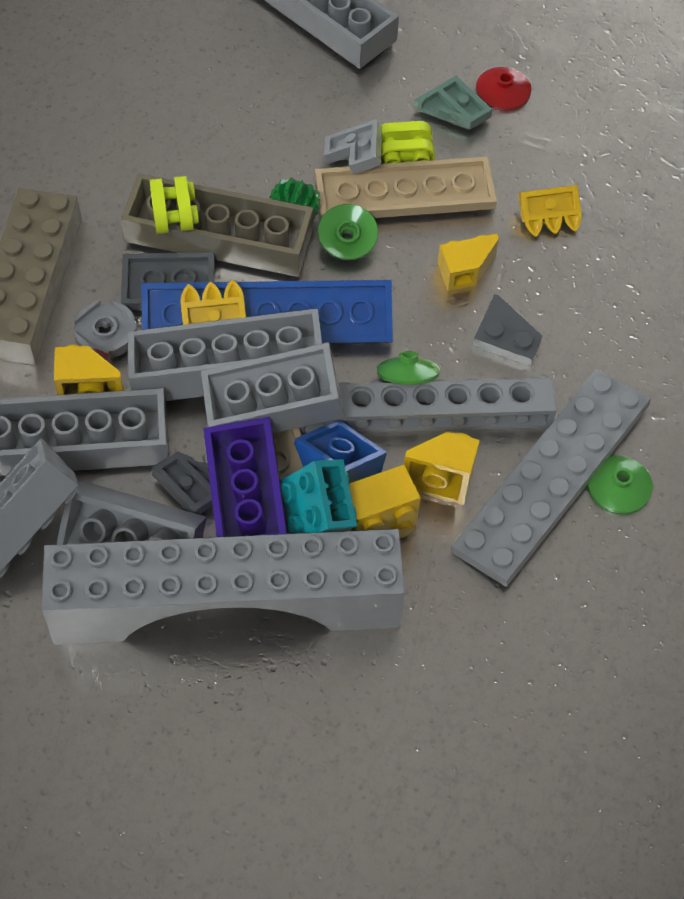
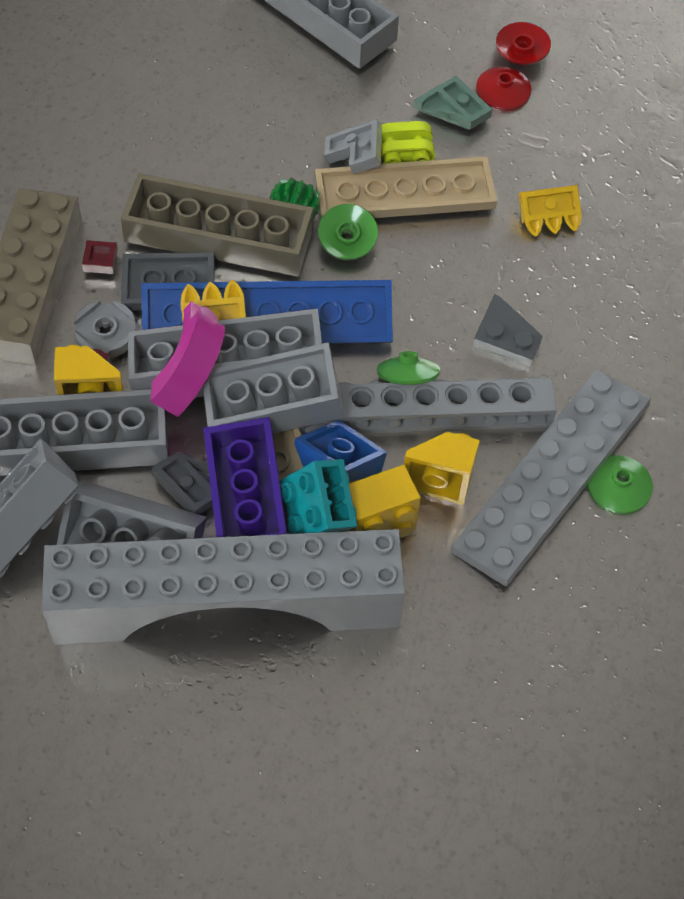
neon yellow brick [149,176,199,234] -> none
yellow slope [437,233,499,291] -> none
none -> dark red plate [82,240,118,274]
none -> dark pink arch [151,301,225,417]
none -> red dish [496,22,551,65]

